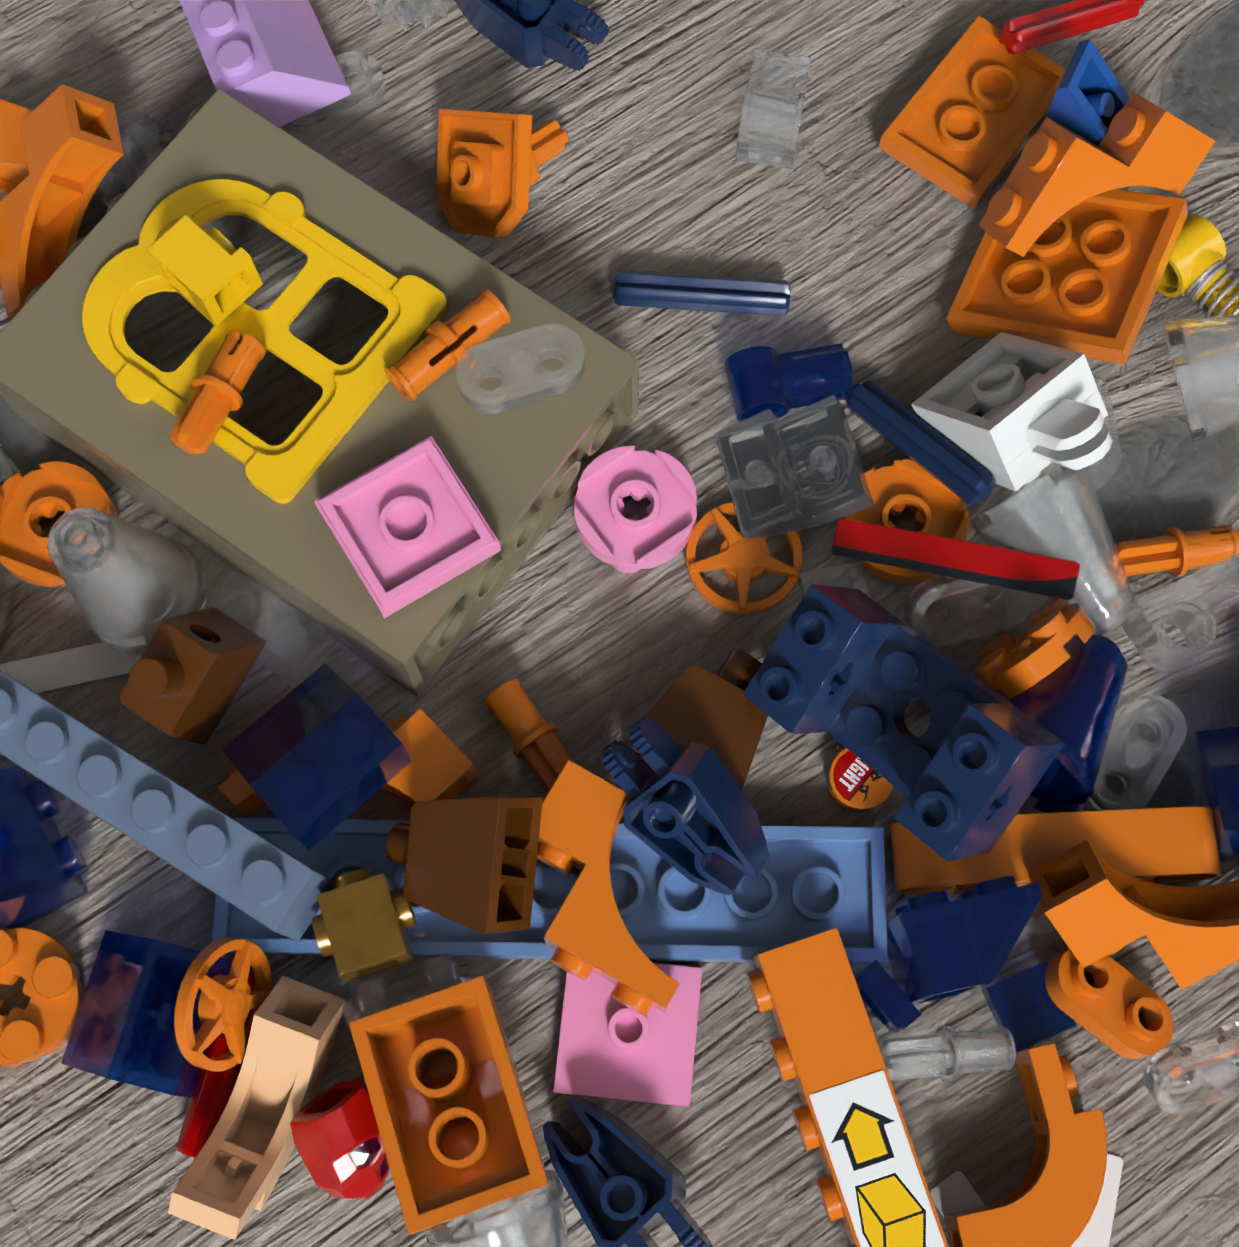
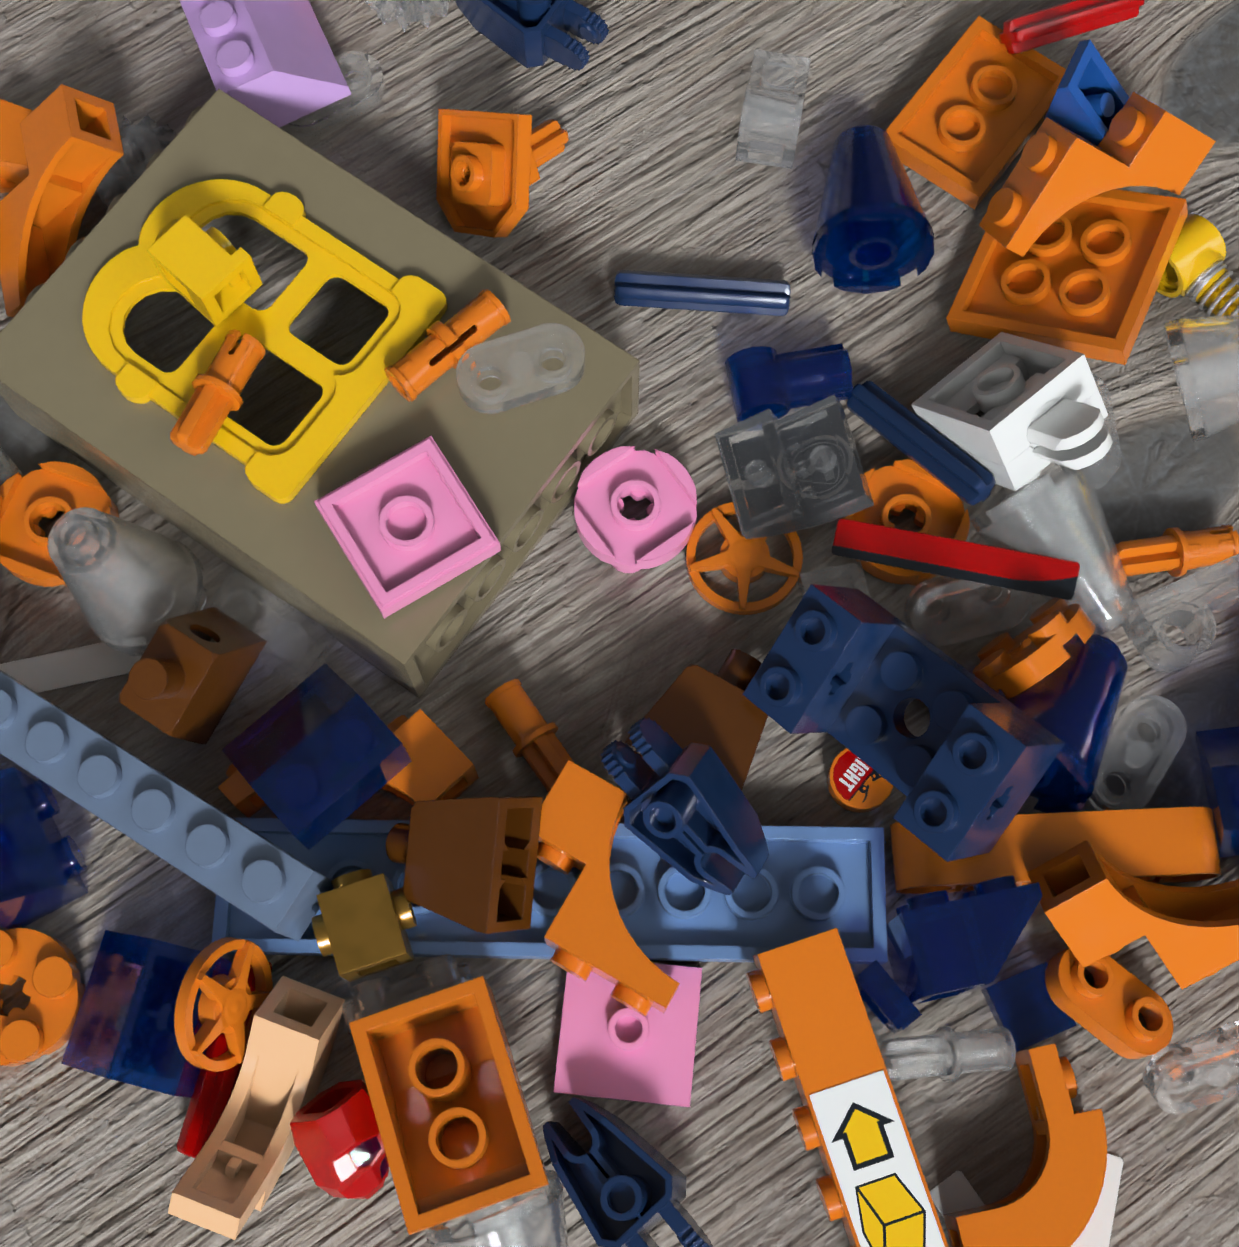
none -> clear blue cone [812,125,934,294]

